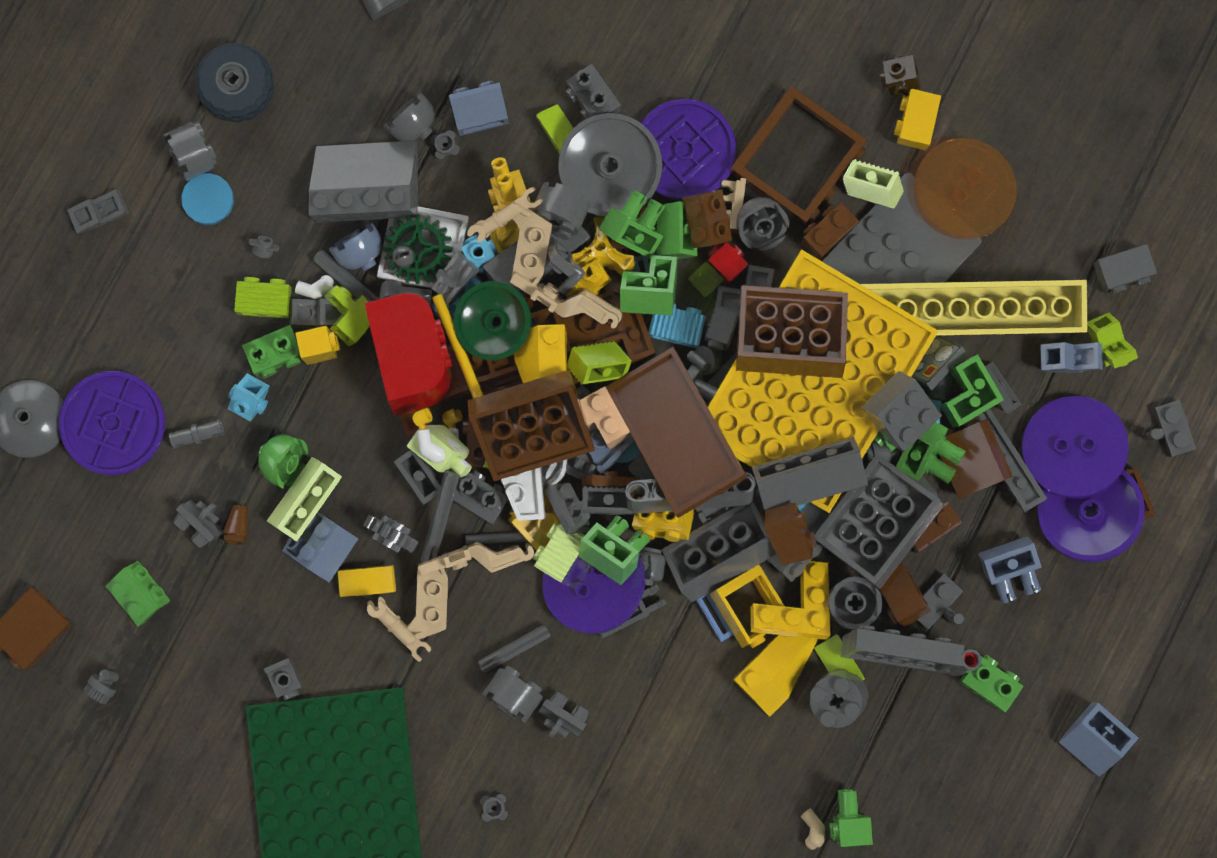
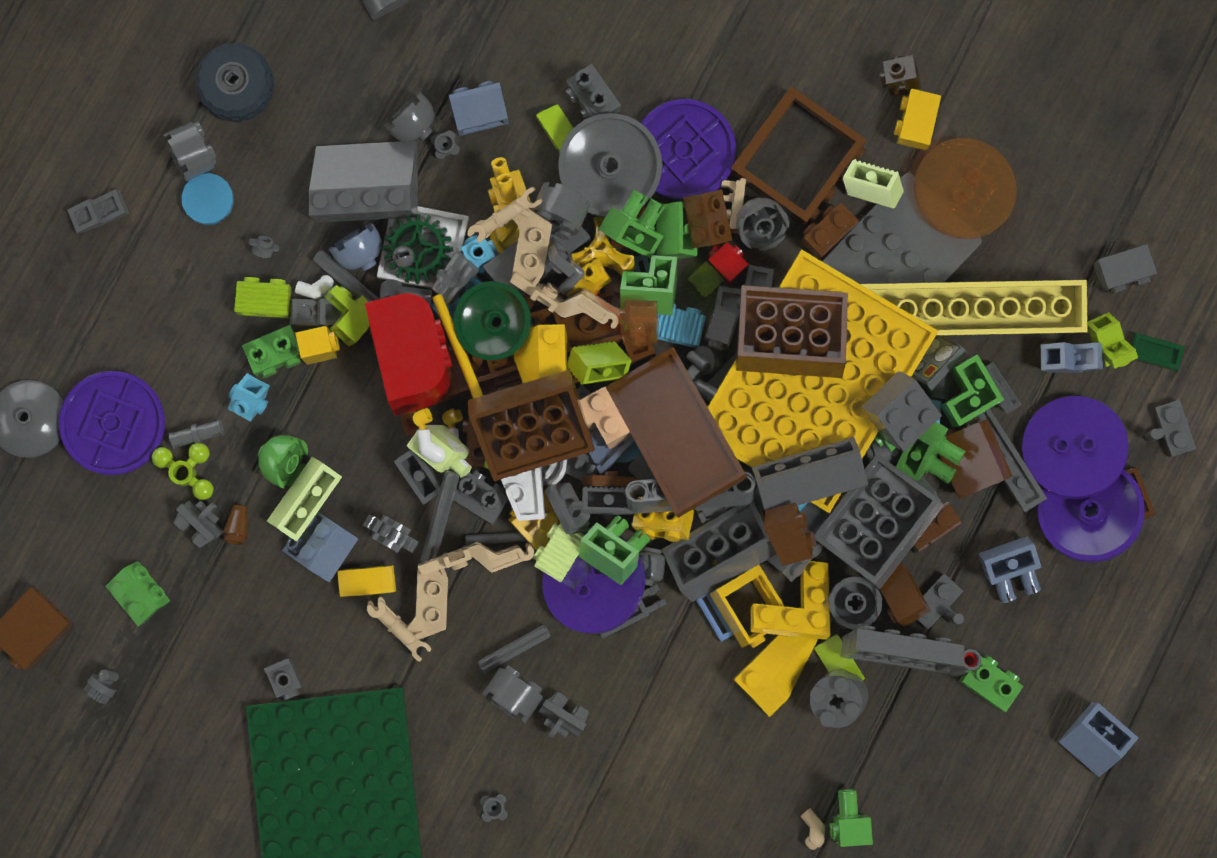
none -> lime piece [152,443,214,500]
none -> clear orange brick [619,300,659,347]
none -> dark green tile [1131,333,1185,372]

